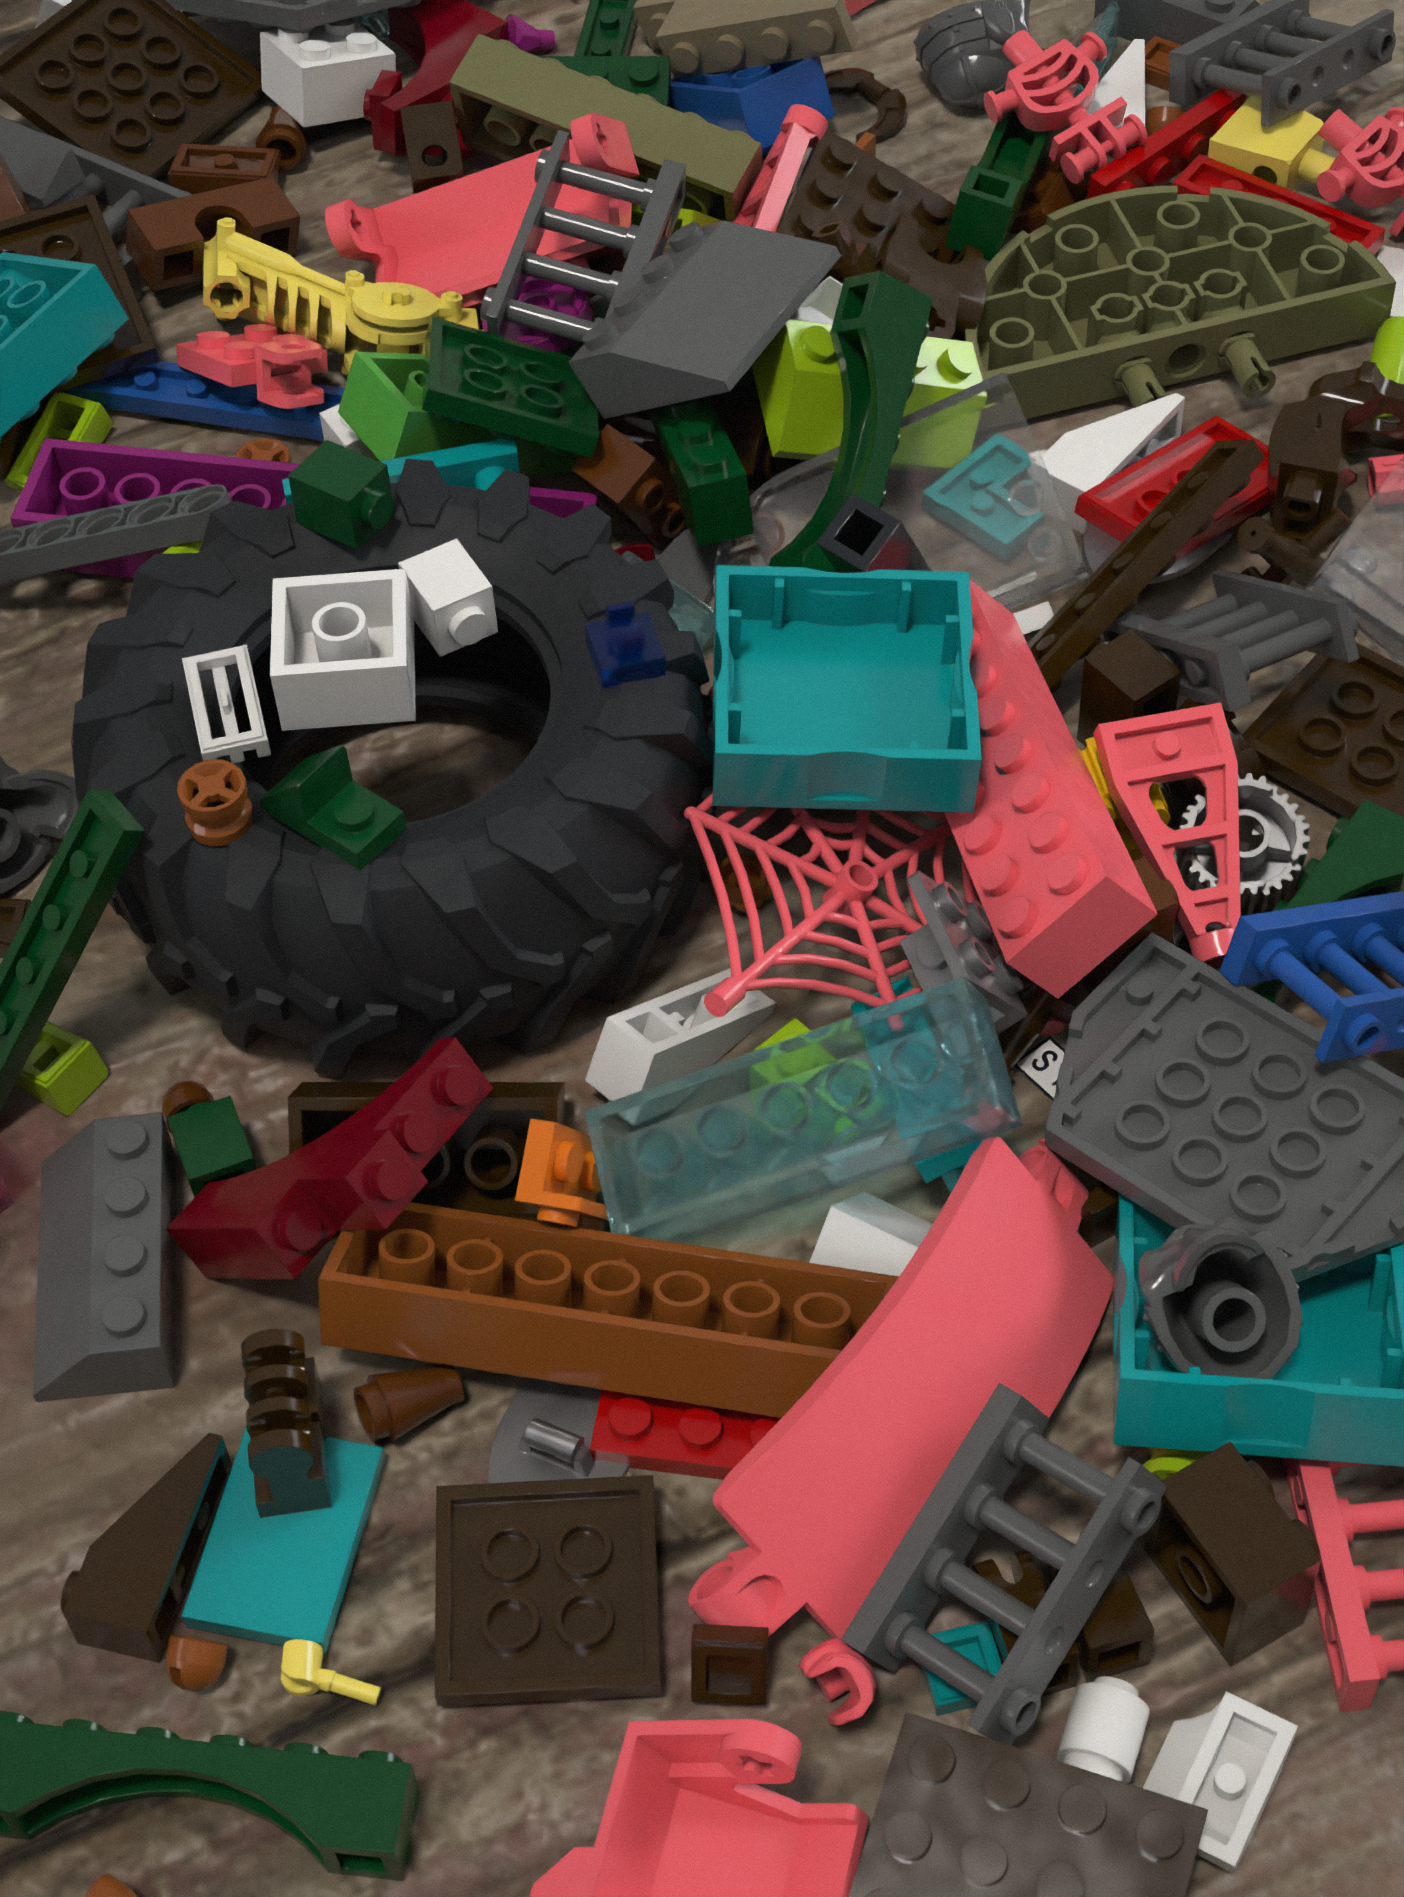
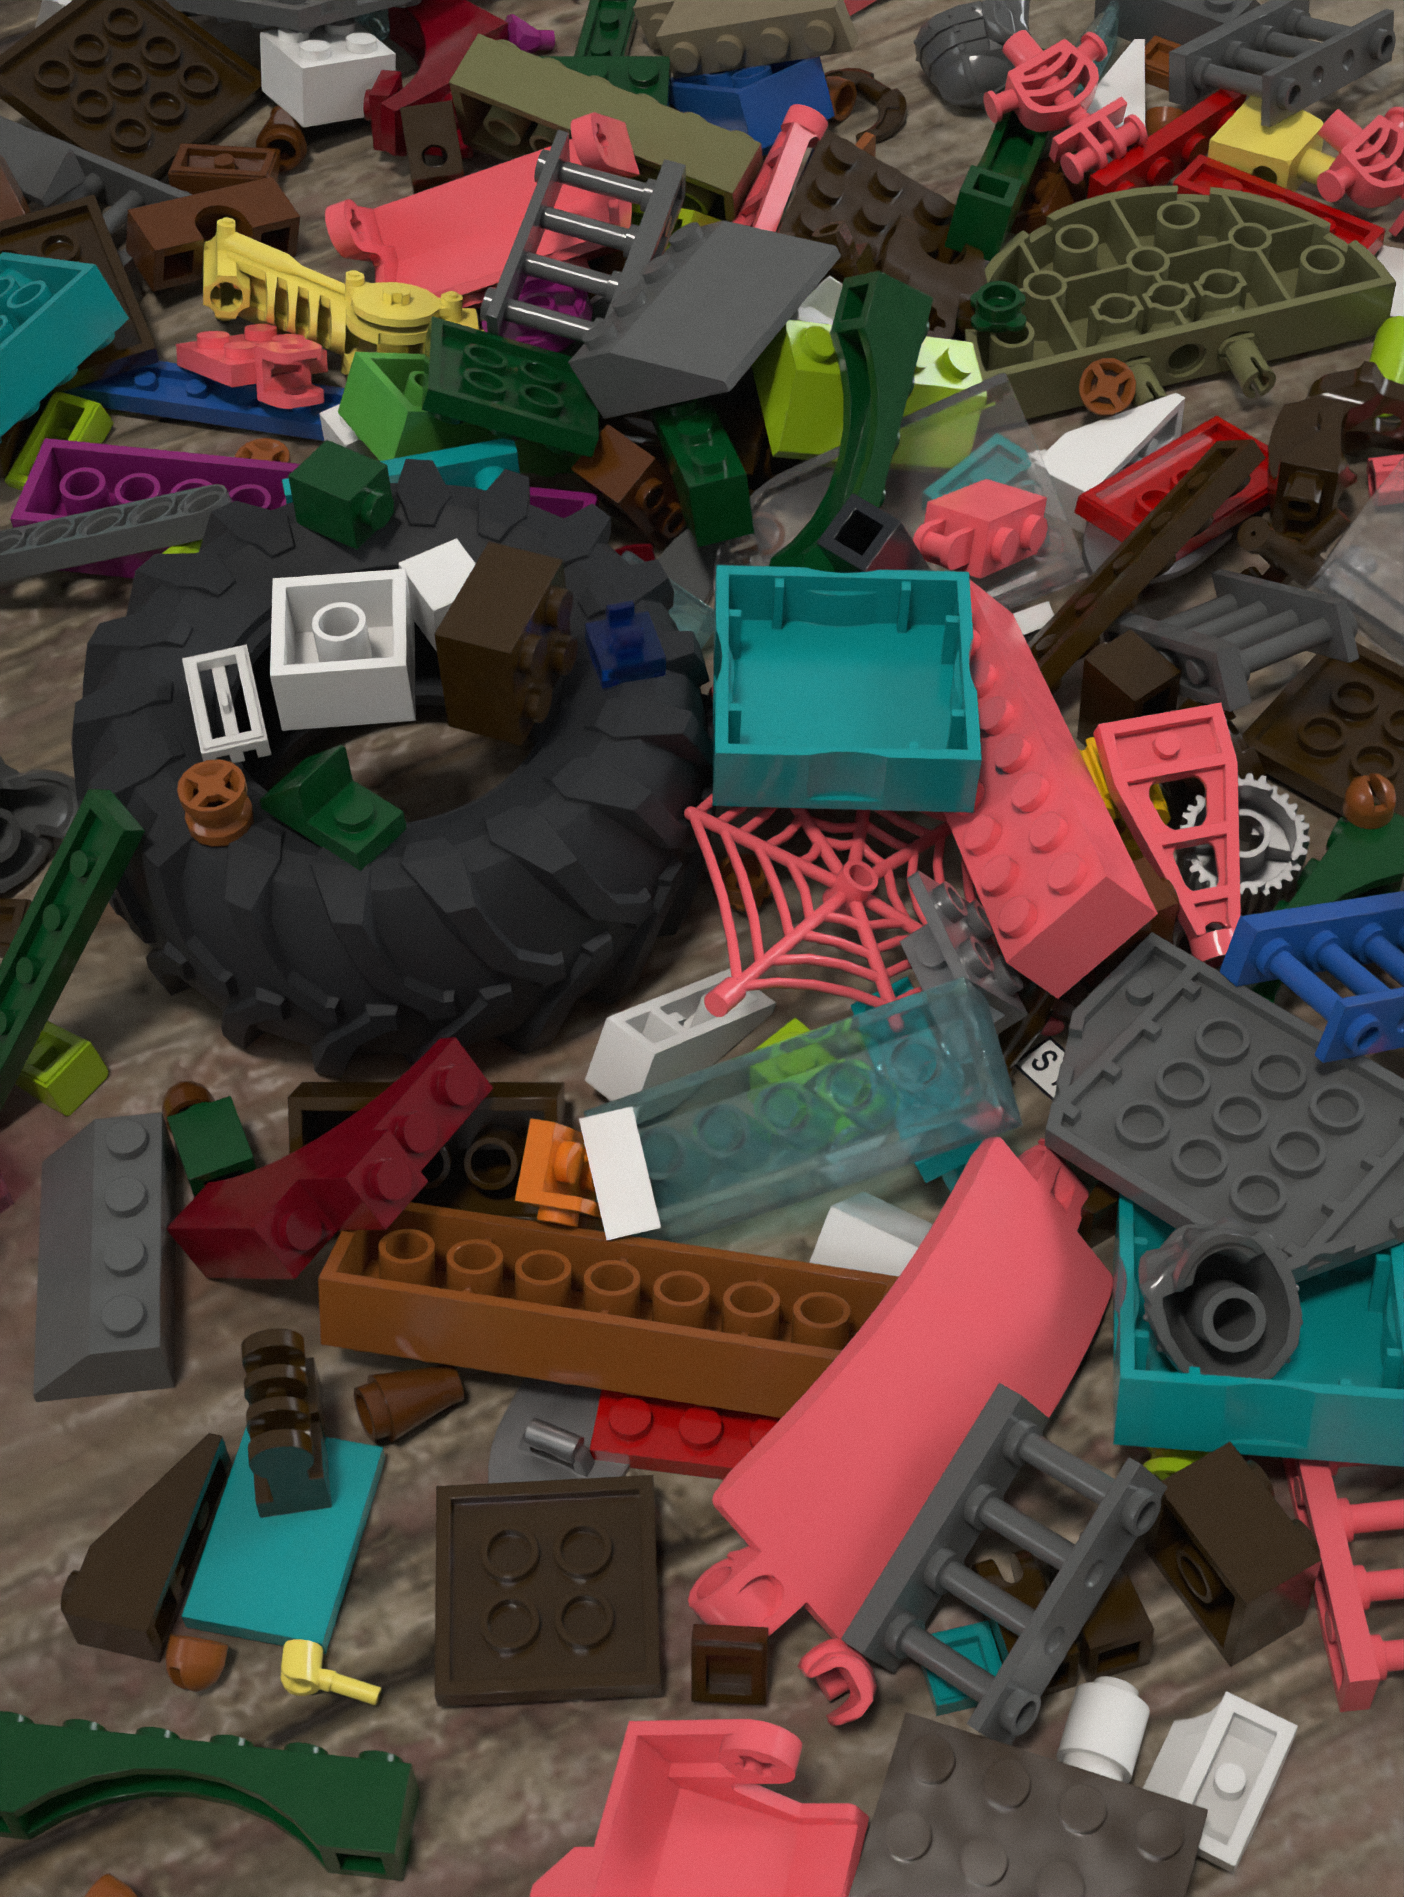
none -> dark brown brick [434,541,578,746]
none -> white sticker [579,1106,661,1240]
none -> dark orange hinge [825,76,857,121]
none -> coral brick [913,479,1048,579]
none -> dark green plate [970,281,1027,333]
none -> dark orange wheel [1079,358,1136,417]
none -> dark orange hinge [1343,773,1396,829]

